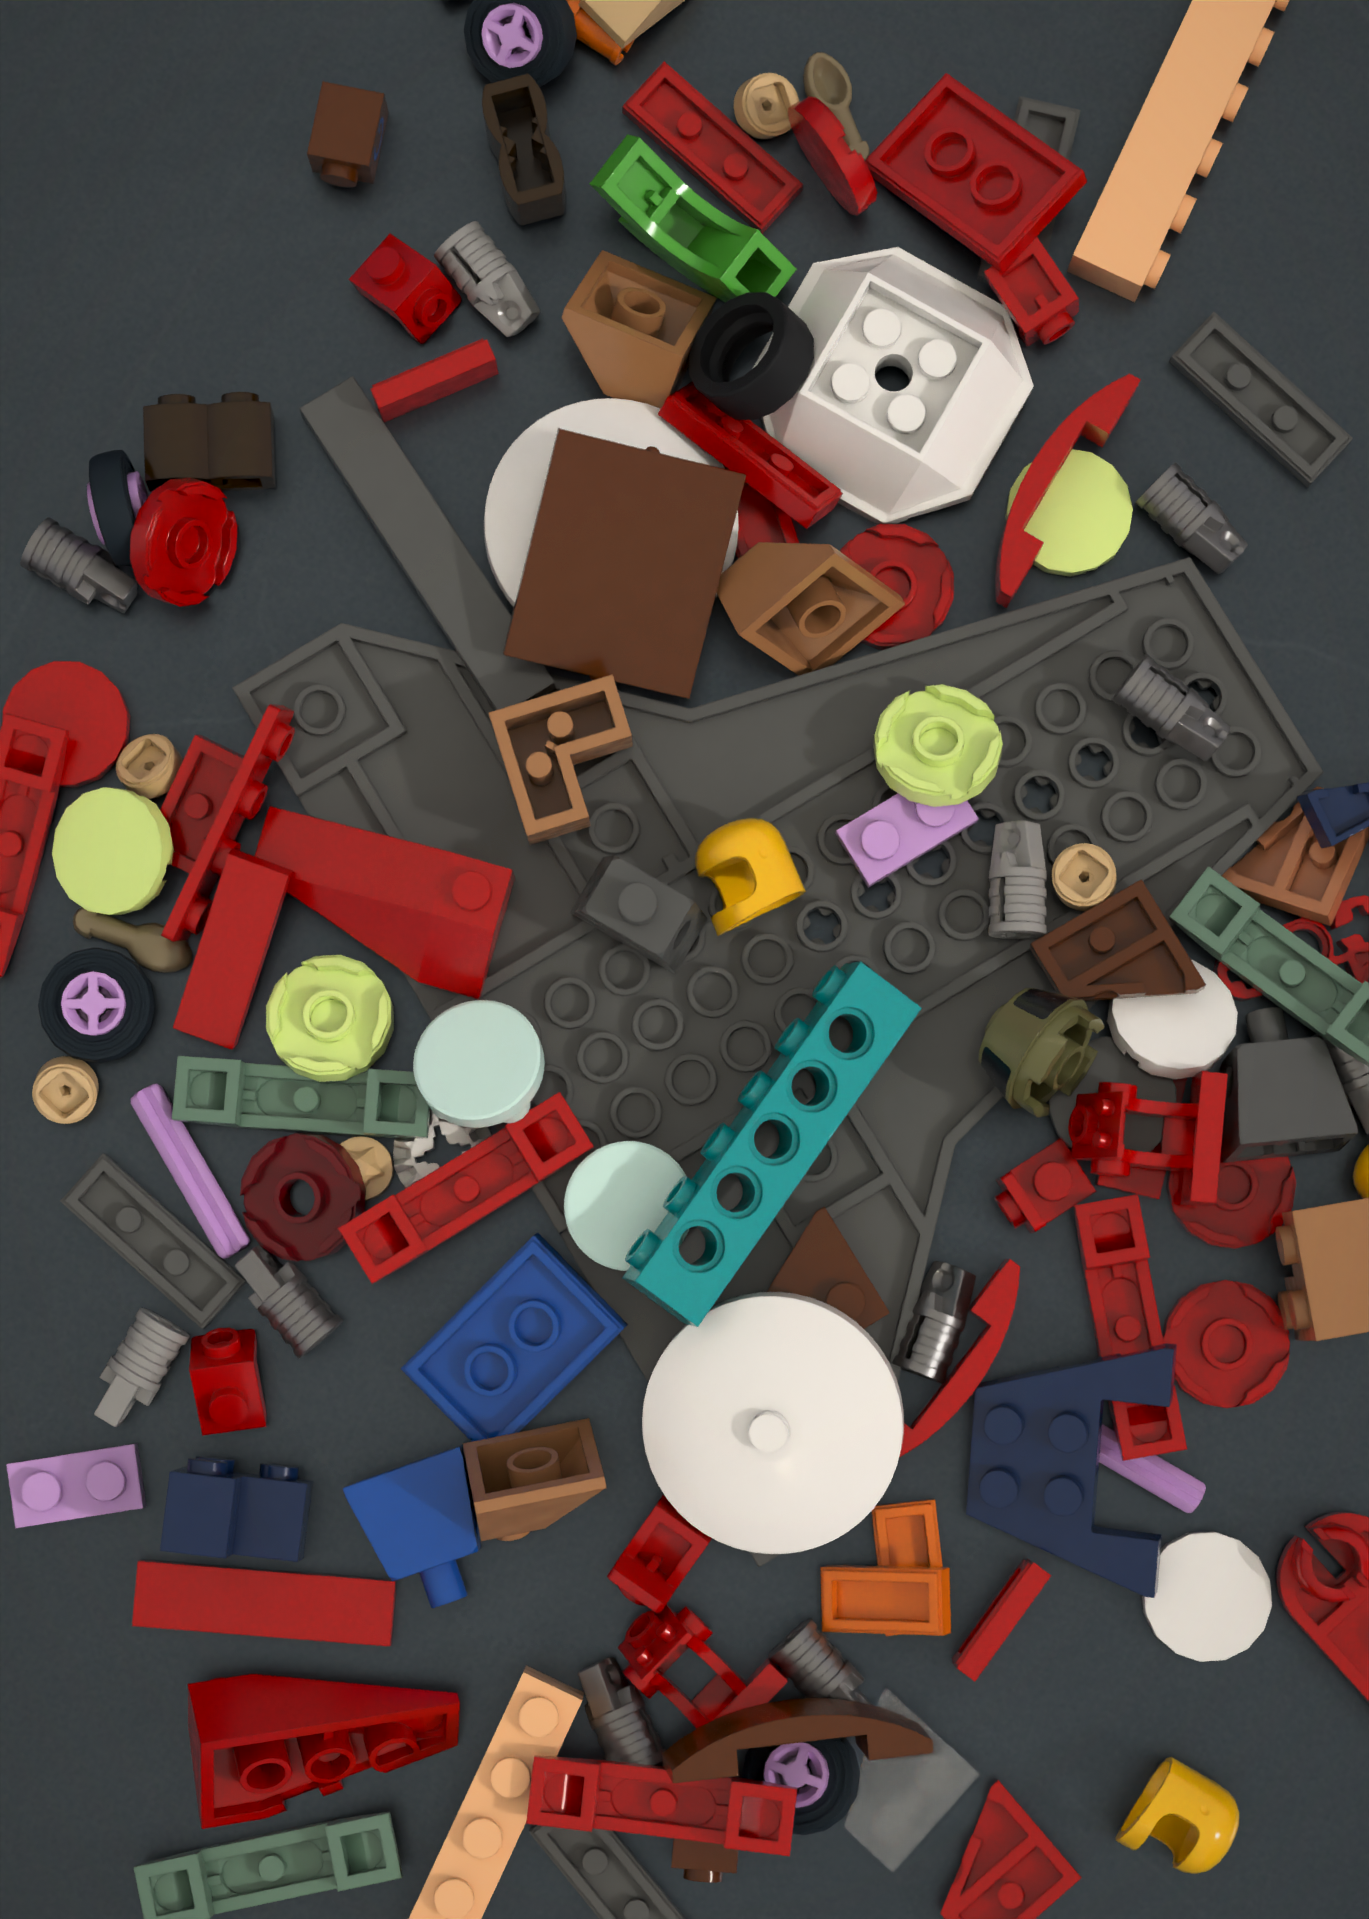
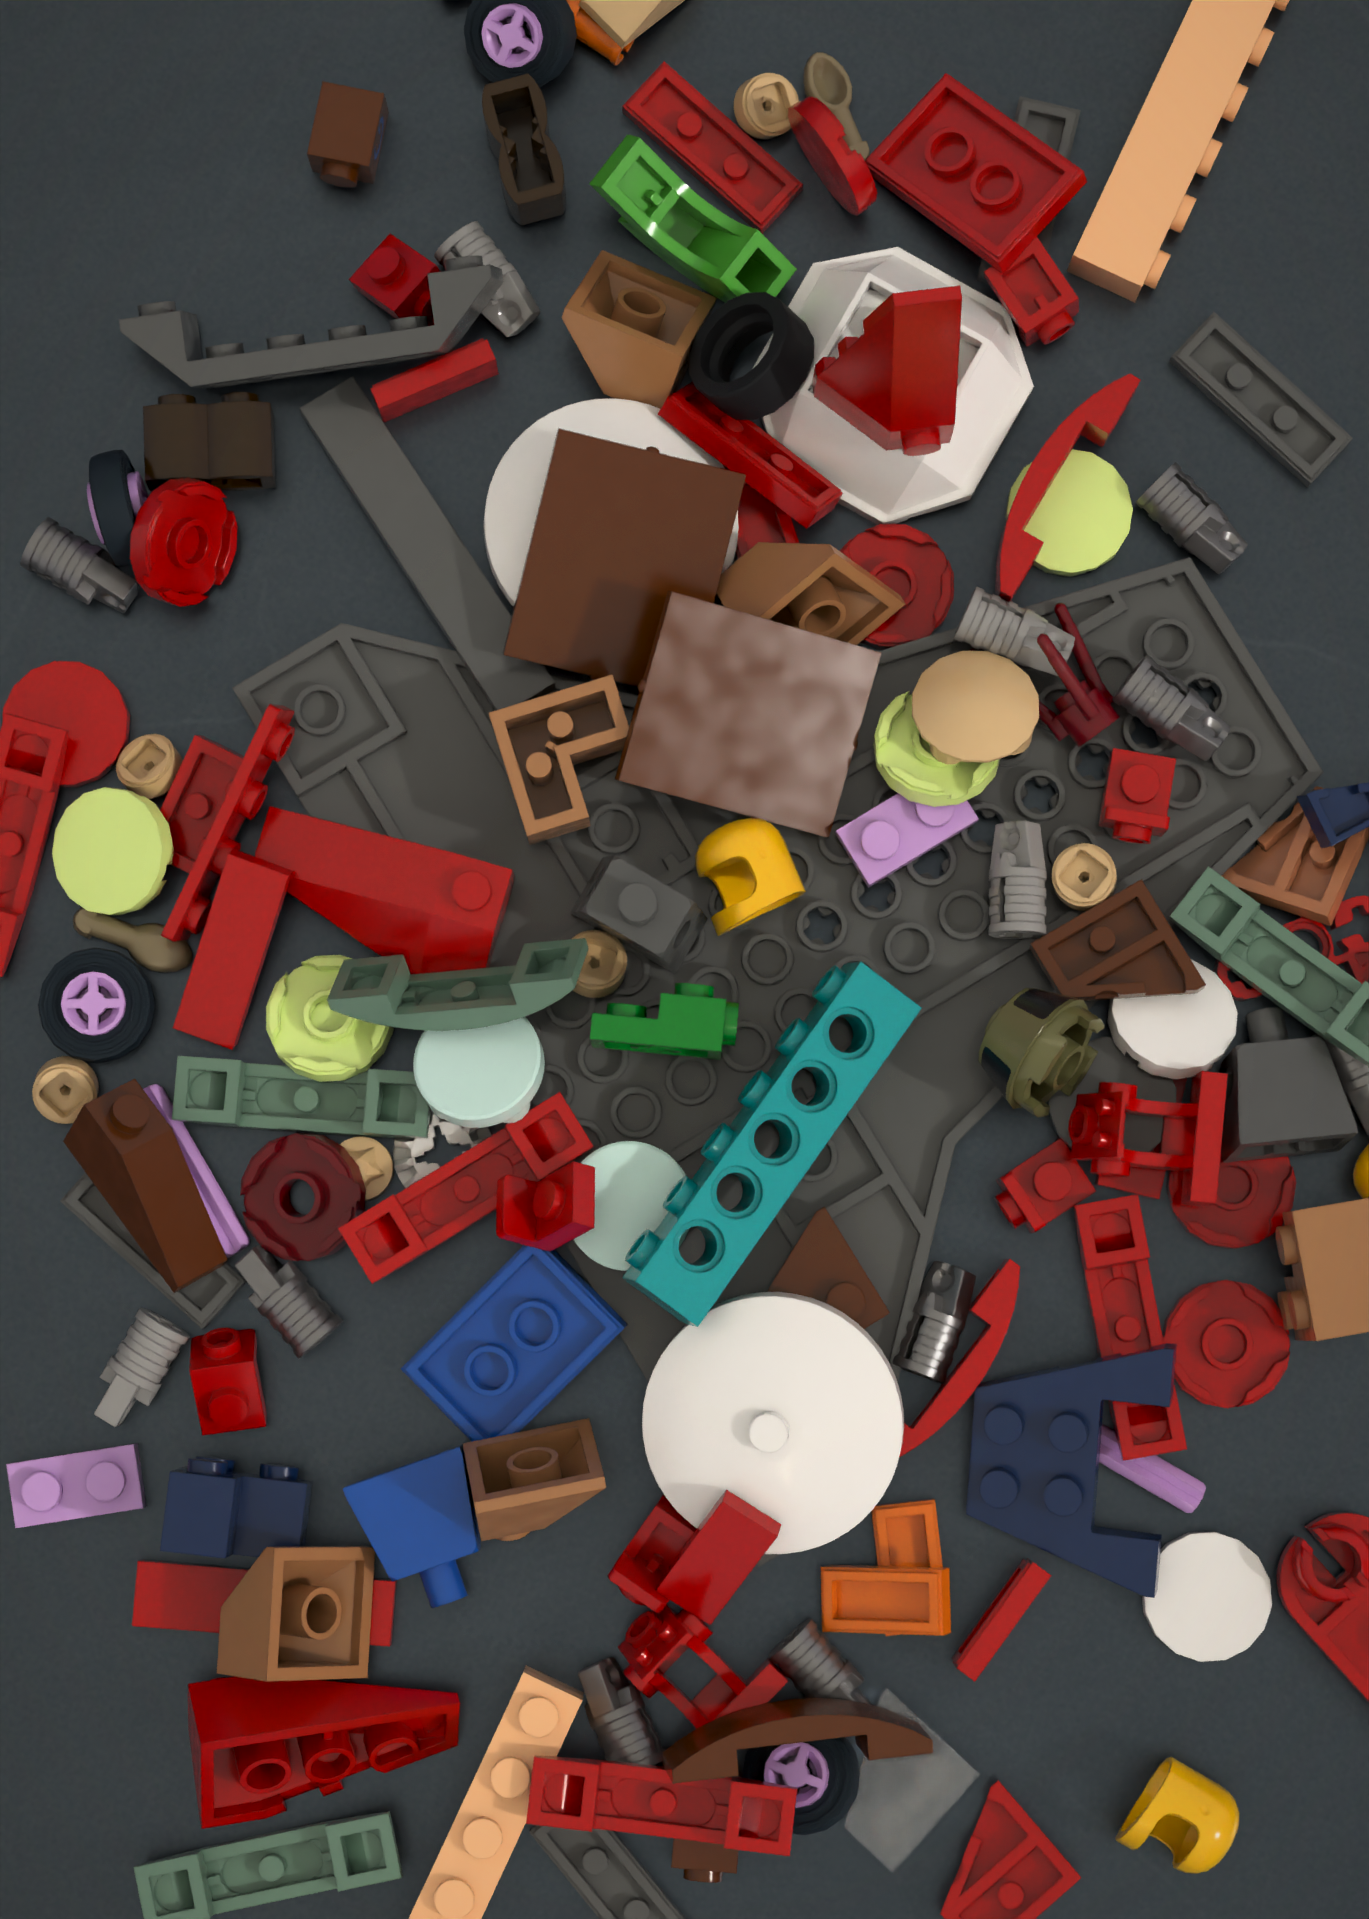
none -> reddish brown slope [63,1078,228,1293]
none -> dark grey slope [119,255,504,389]
none -> medium nougat slope [217,1546,375,1682]
none -> sand green slope [327,938,589,1031]
none -> red bracket [496,1161,595,1252]
none -> tan tile [572,930,627,998]
none -> green plate [590,983,739,1060]
none -> reddish brown piece [615,591,882,838]
none -> red tile [656,1490,781,1625]
none -> red wedge [812,285,962,456]
none -> tan dish [912,650,1039,764]
none -> light grey hinge [953,586,1075,676]
none -> dark red plant [968,603,1120,748]
none -> red bracket [1098,748,1176,844]

